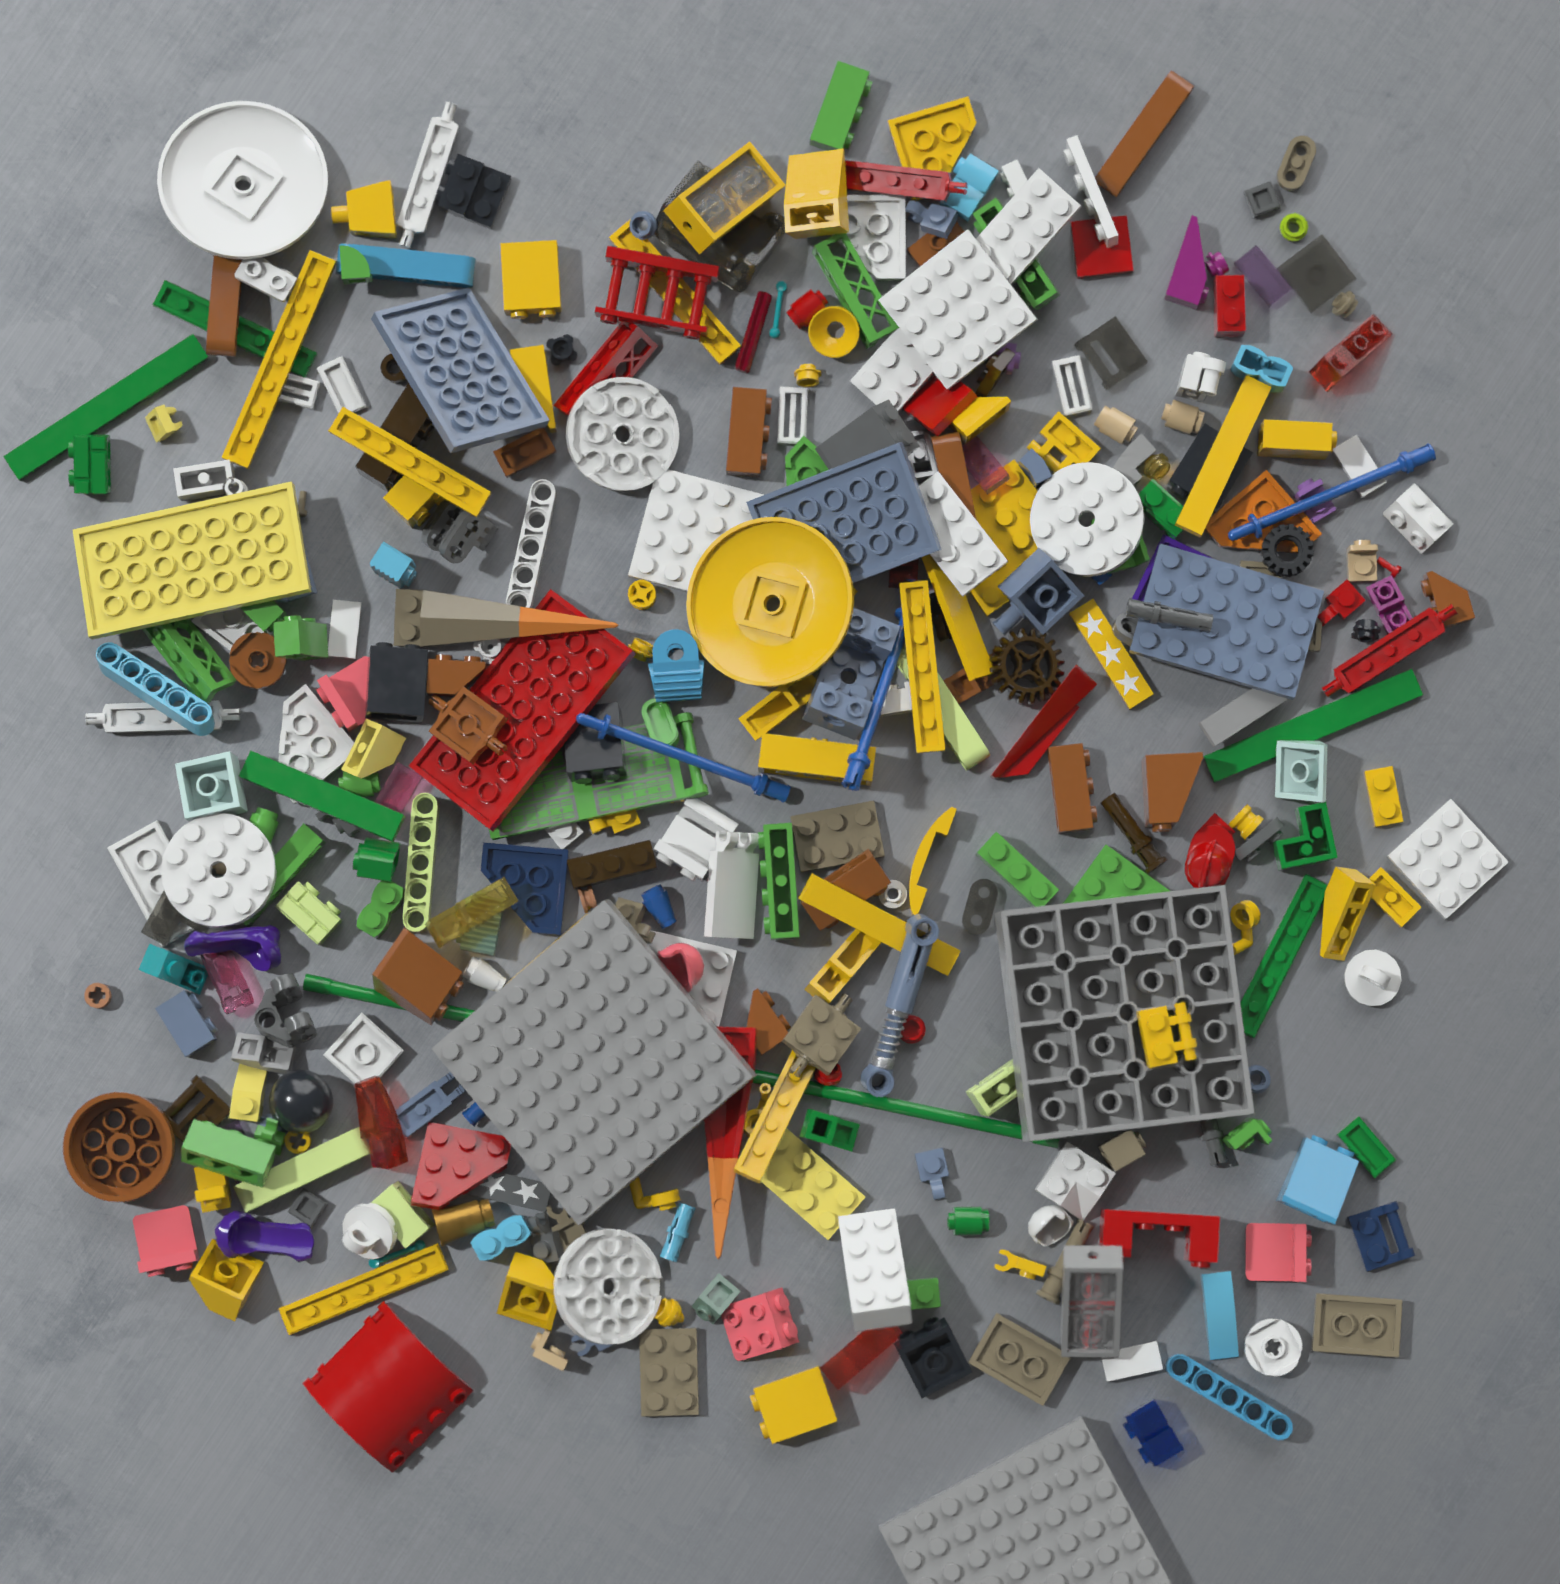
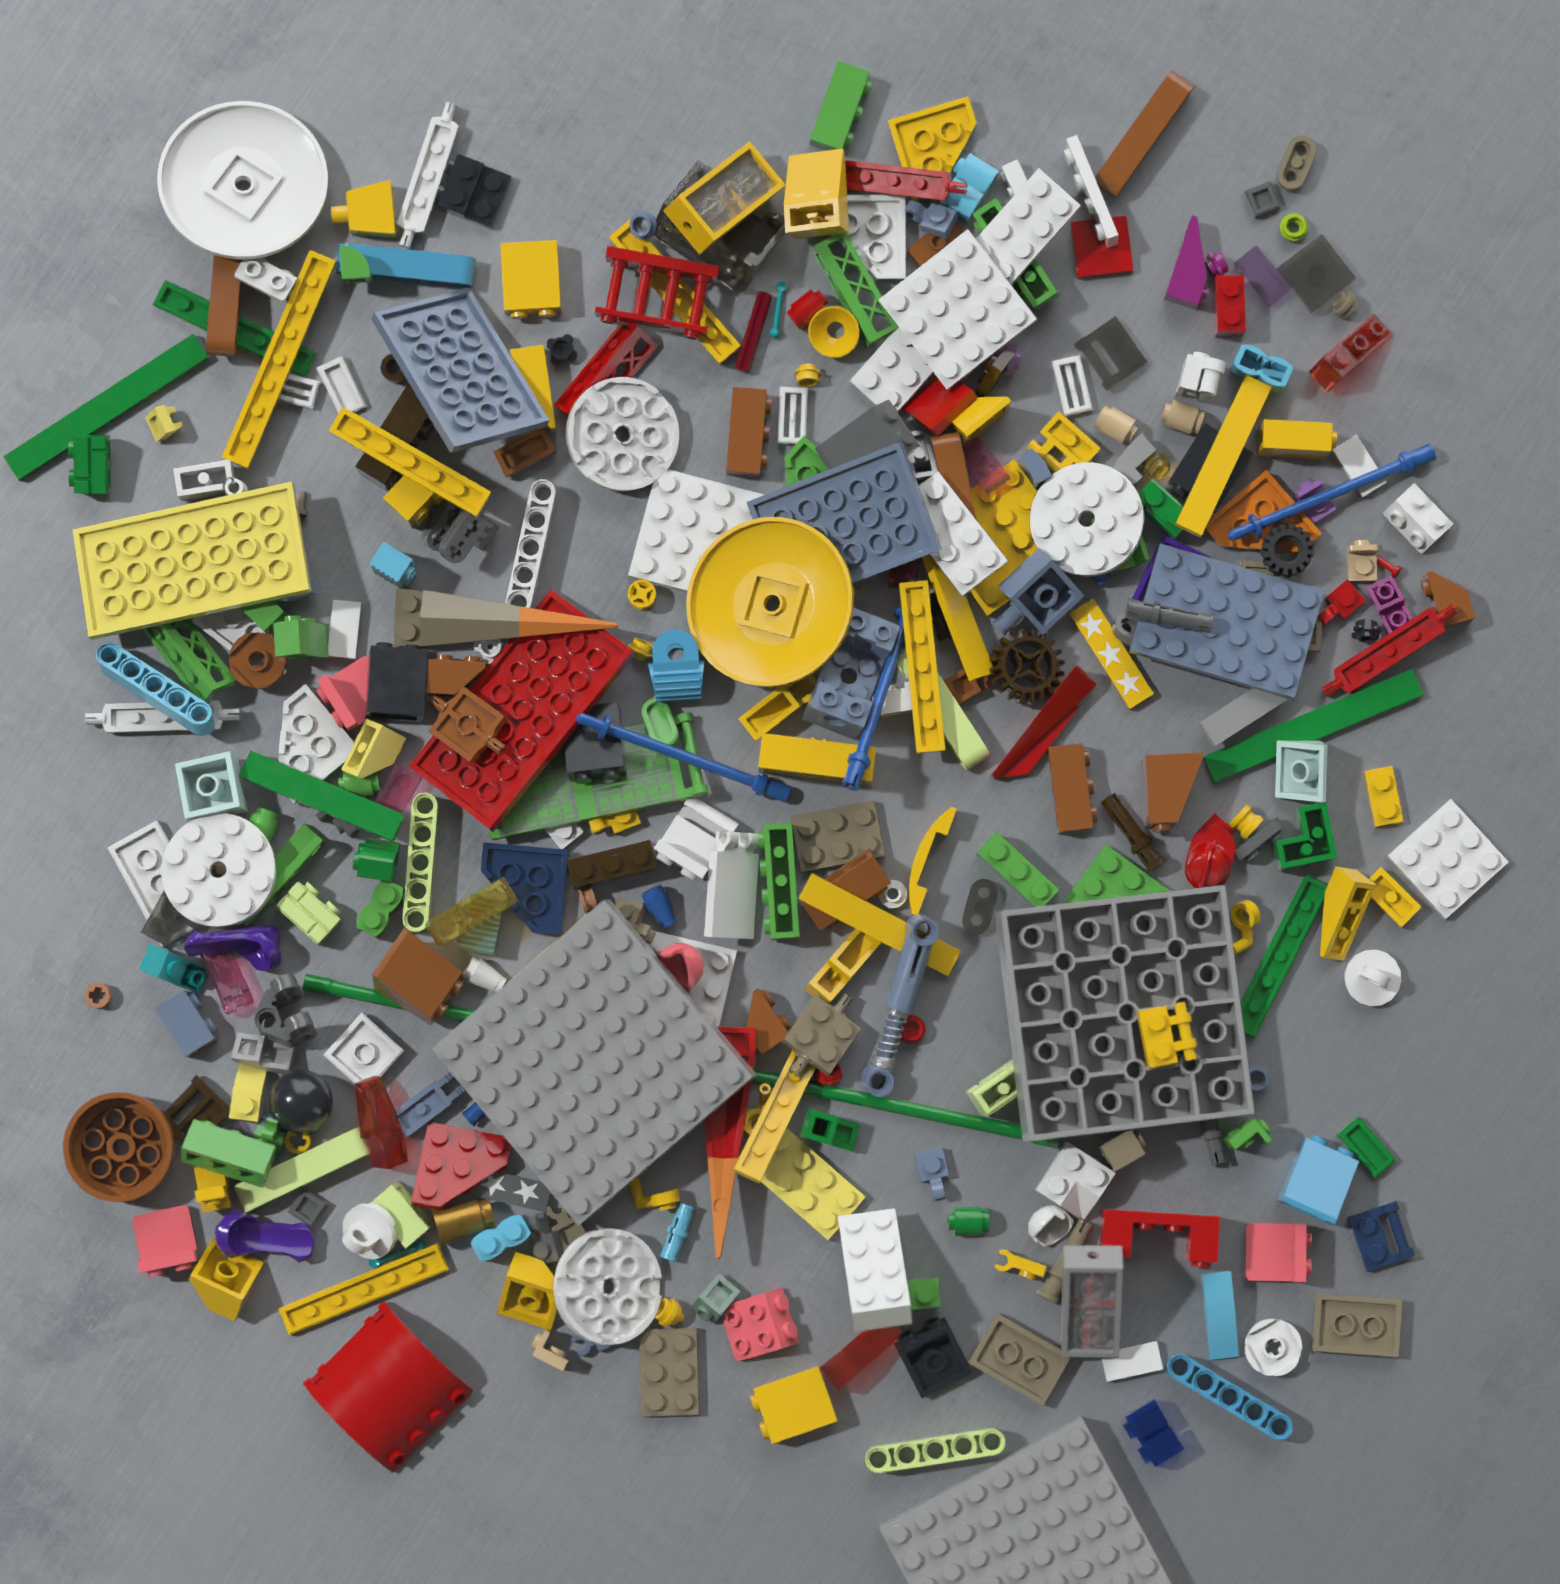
none -> yellowish green beam [865,1428,1005,1473]

